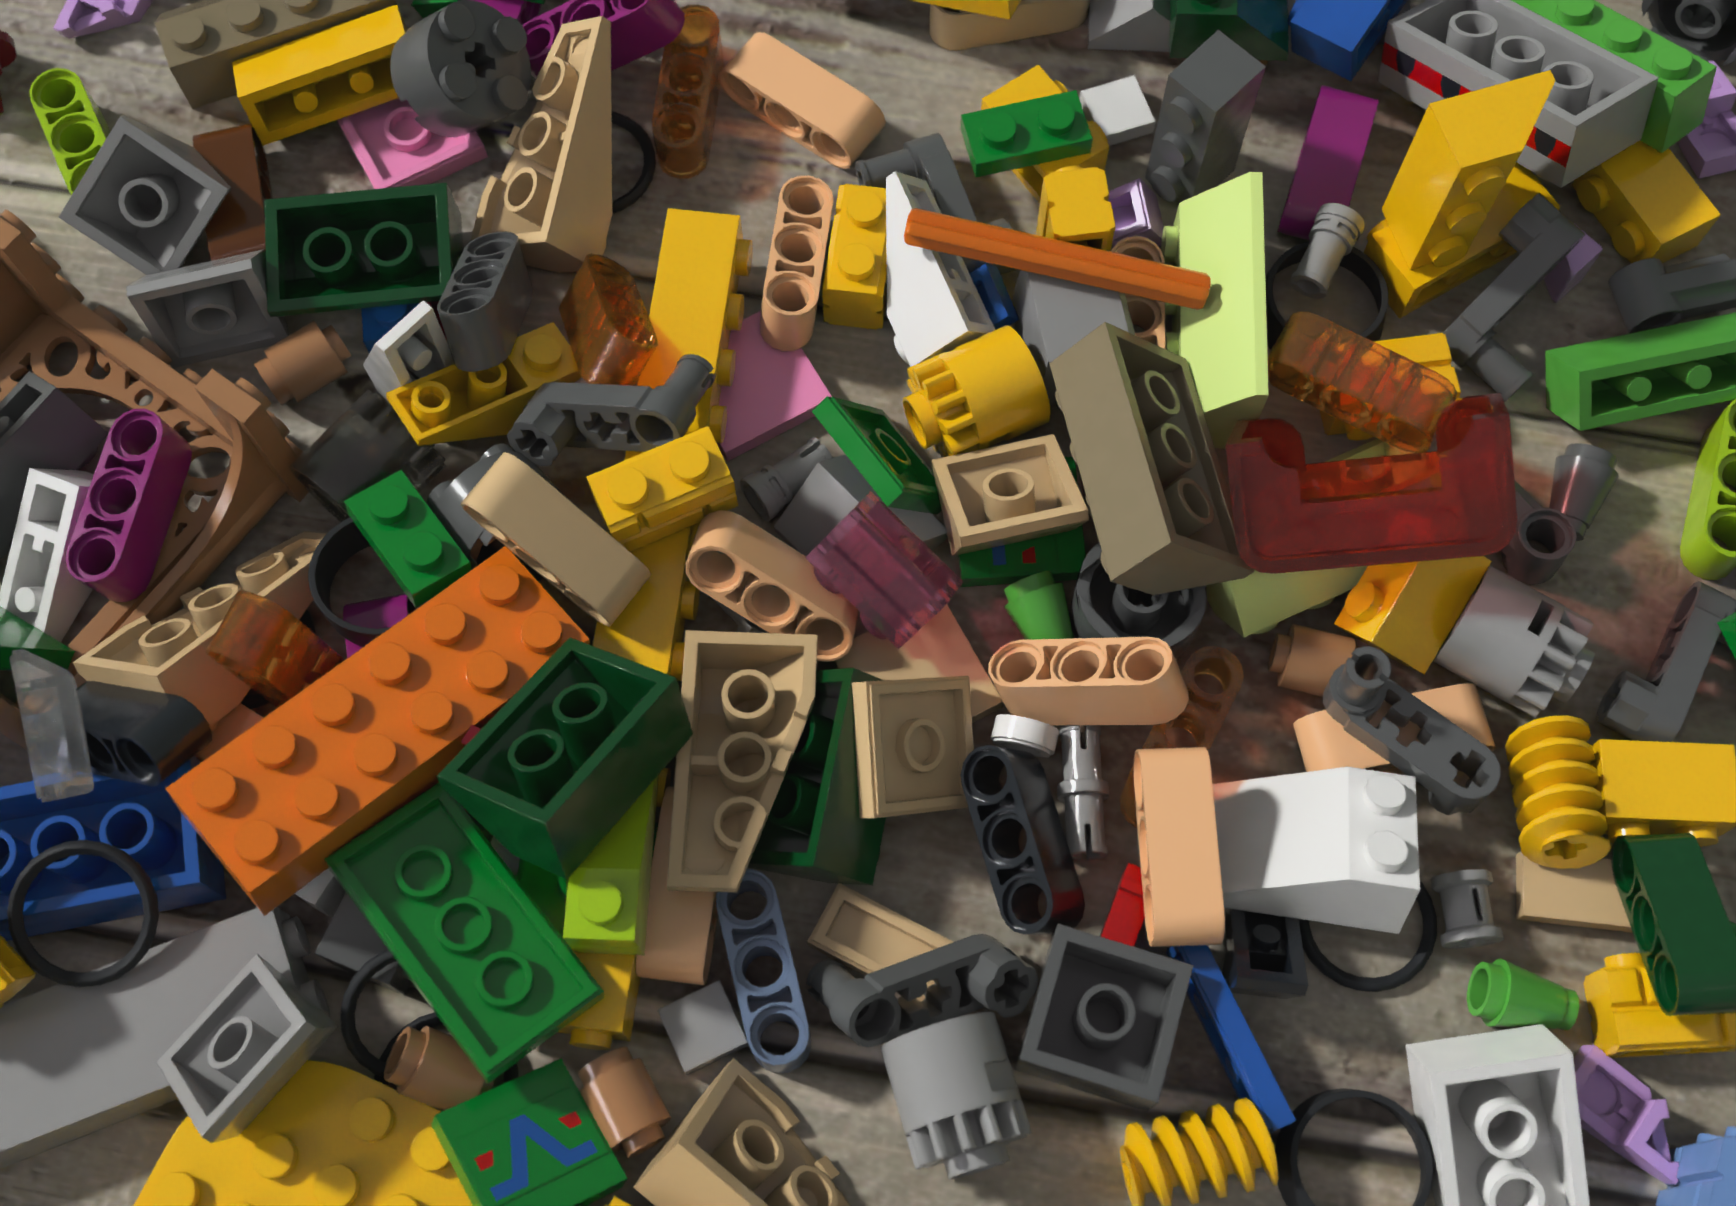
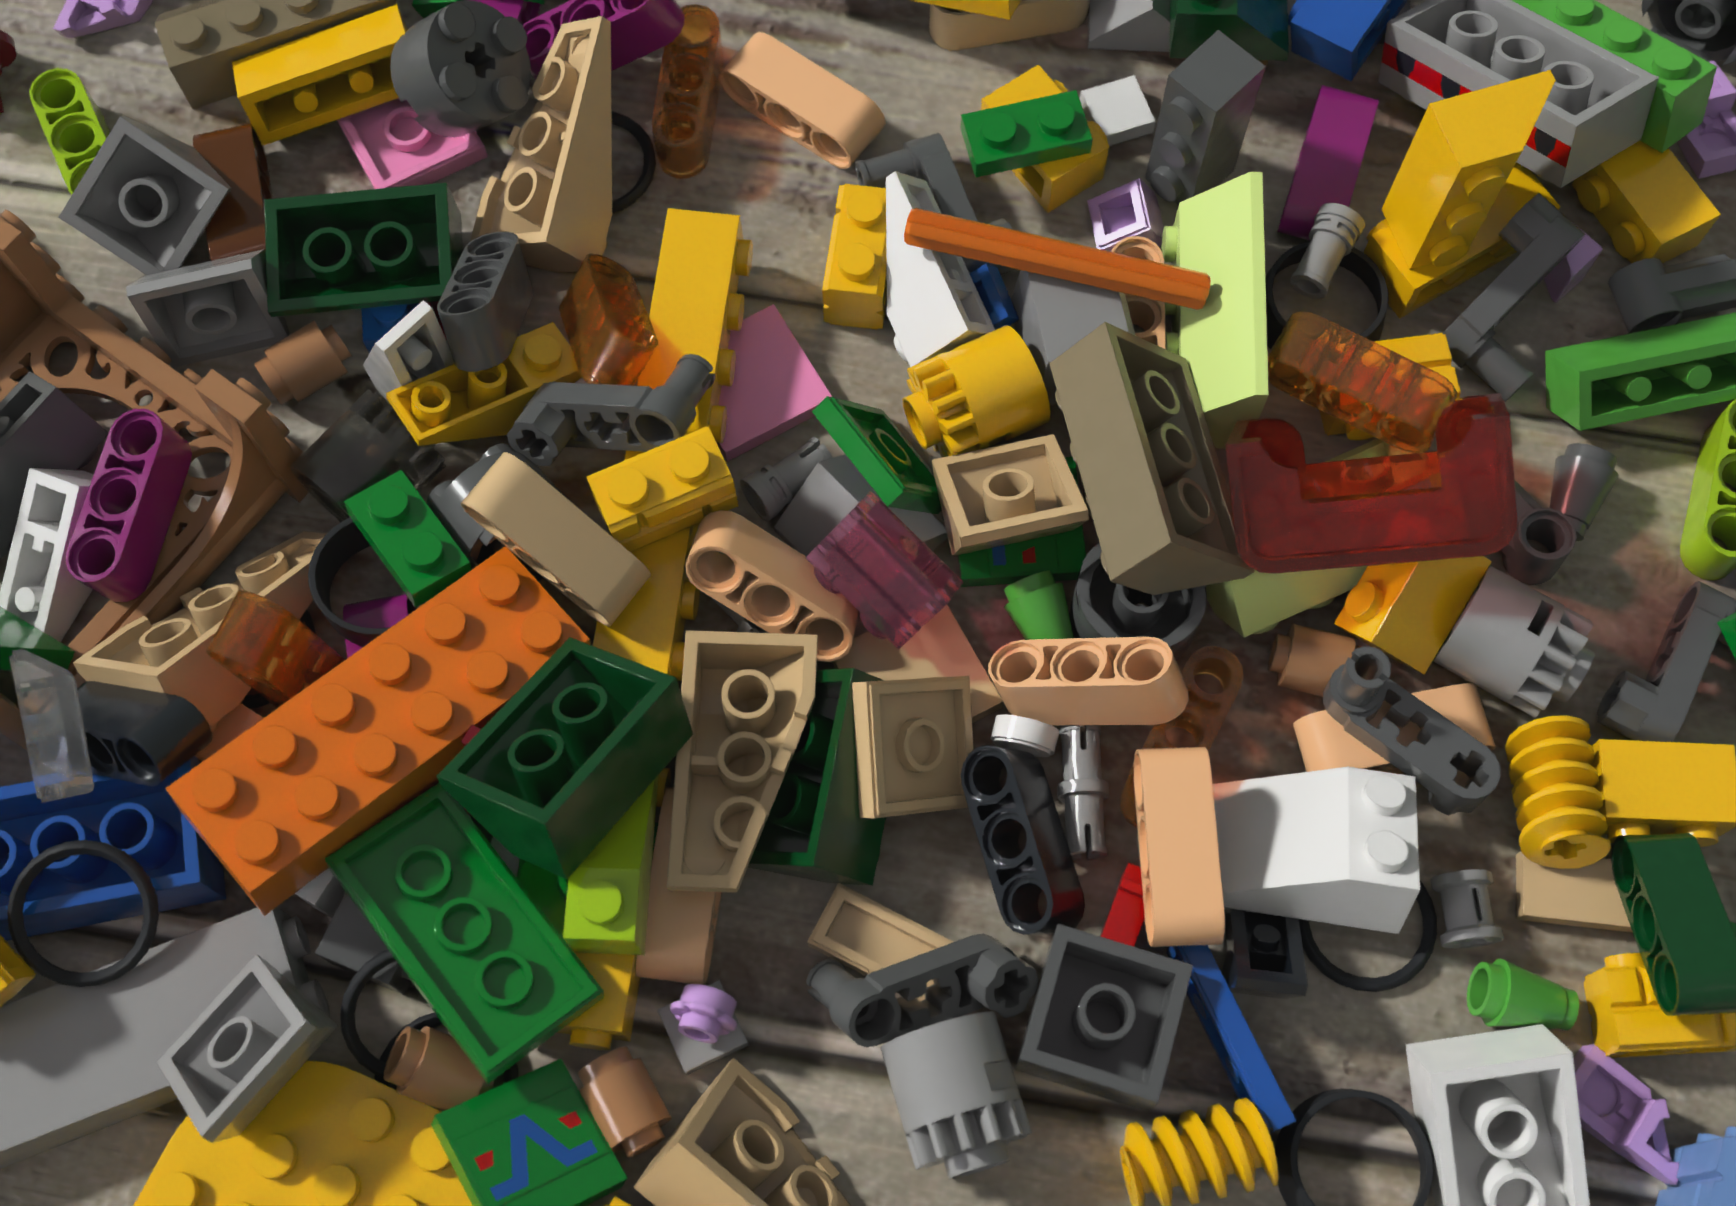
sand blue beam [716,869,811,1074] -> none
light nougat beam [759,176,833,351] -> none
yellow brick [1036,166,1116,251] -> none
none -> lavender plate [670,984,737,1043]

